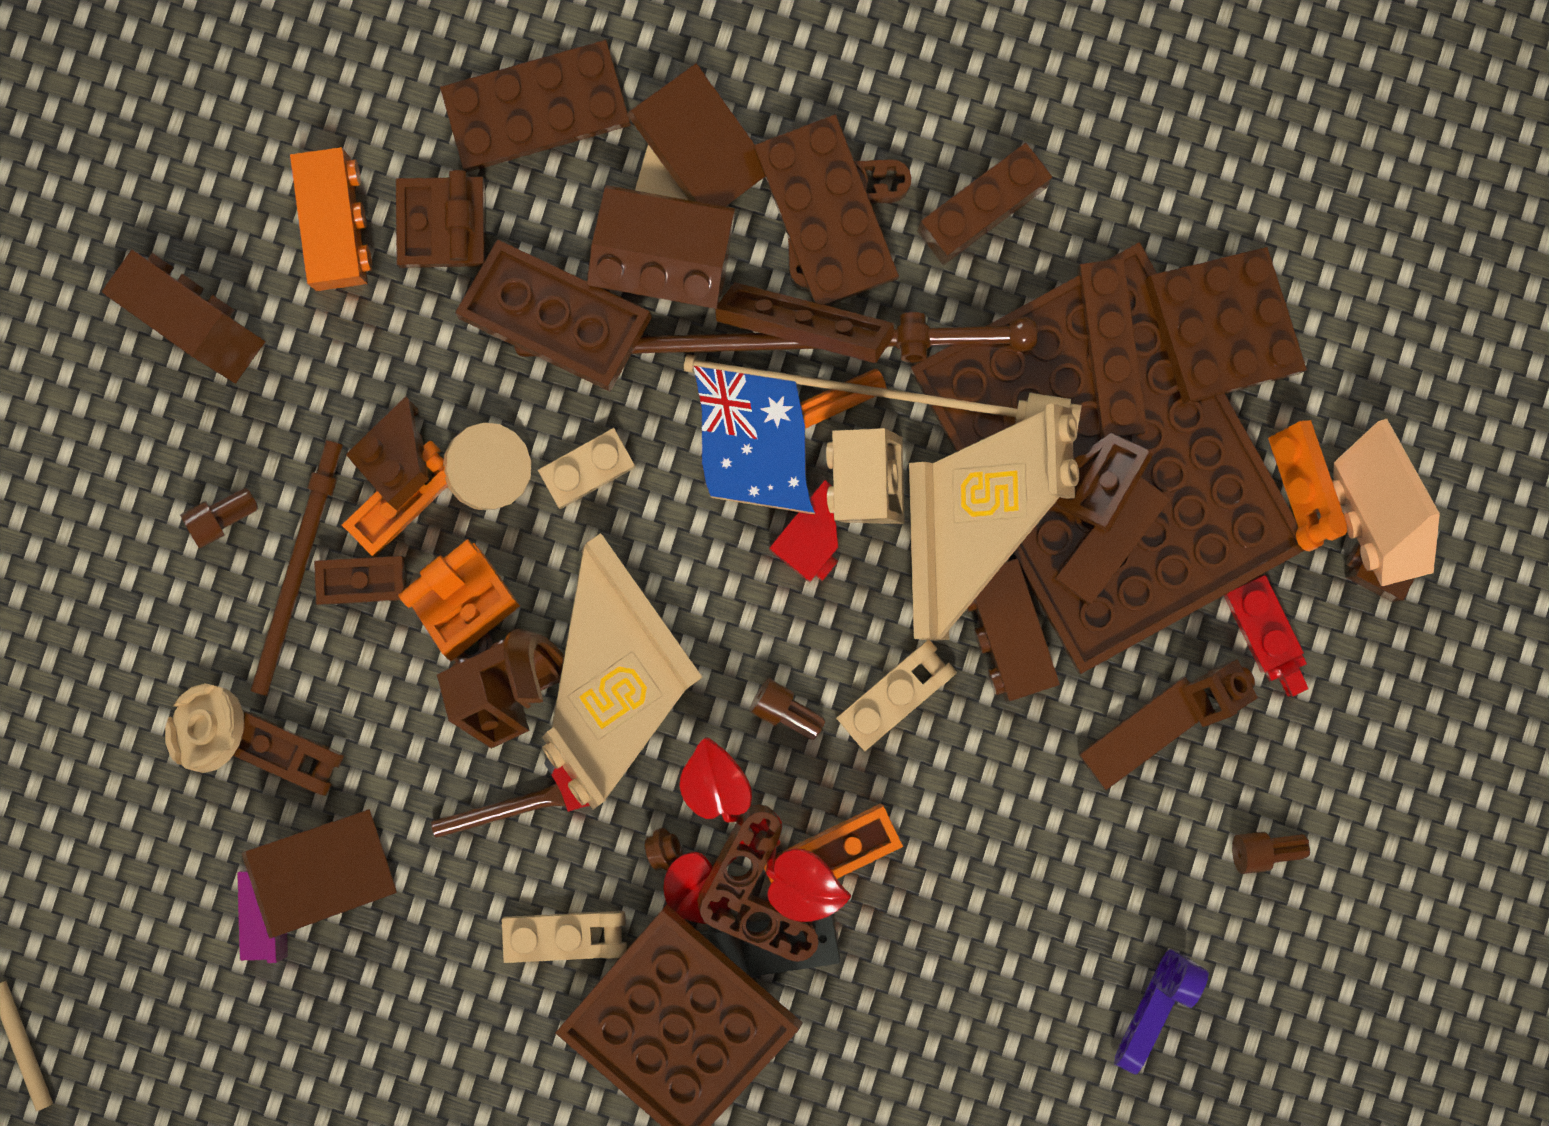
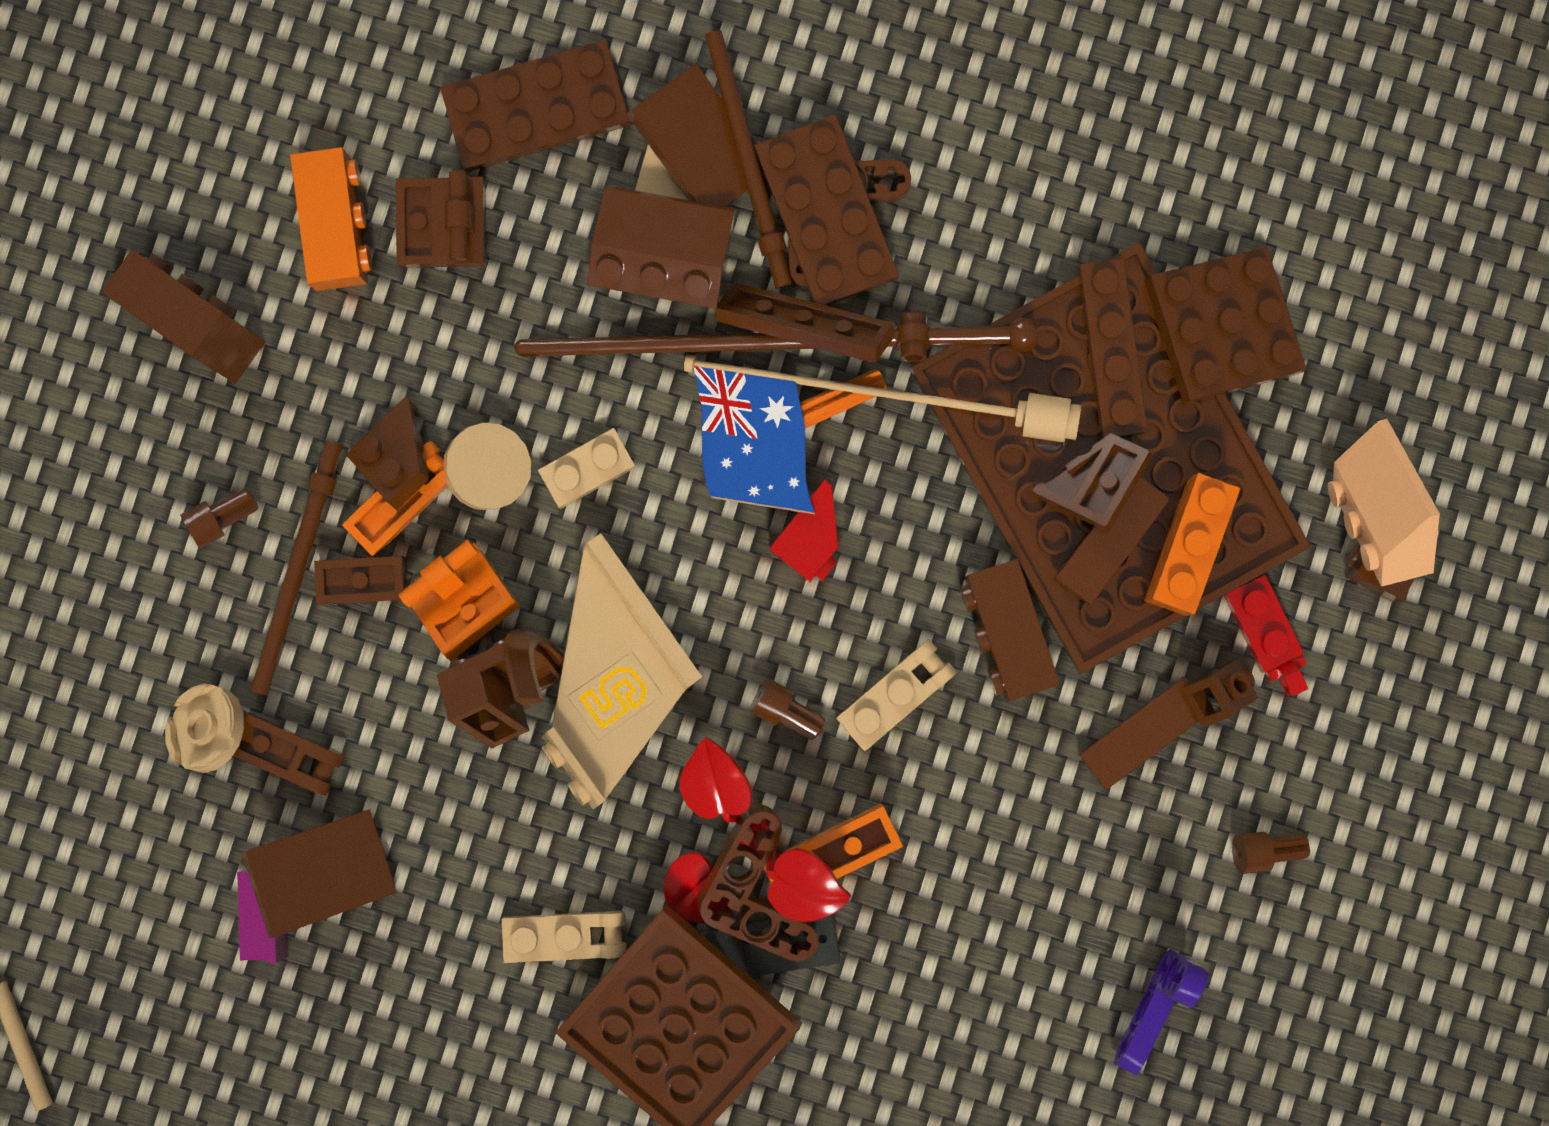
reddish brown piece [431,758,590,838] -> none
reddish brown plate [455,239,652,392] -> none
reddish brown plate [645,828,682,871] -> none
tan slope [826,428,905,524] -> none
tan piece [909,403,1079,641] -> none
reddish brown brick [917,143,1052,265] -> none
orange plate [1268,420,1348,552] -> none
none -> reddish brown bar [705,30,792,289]
none -> orange brick [1144,473,1241,616]

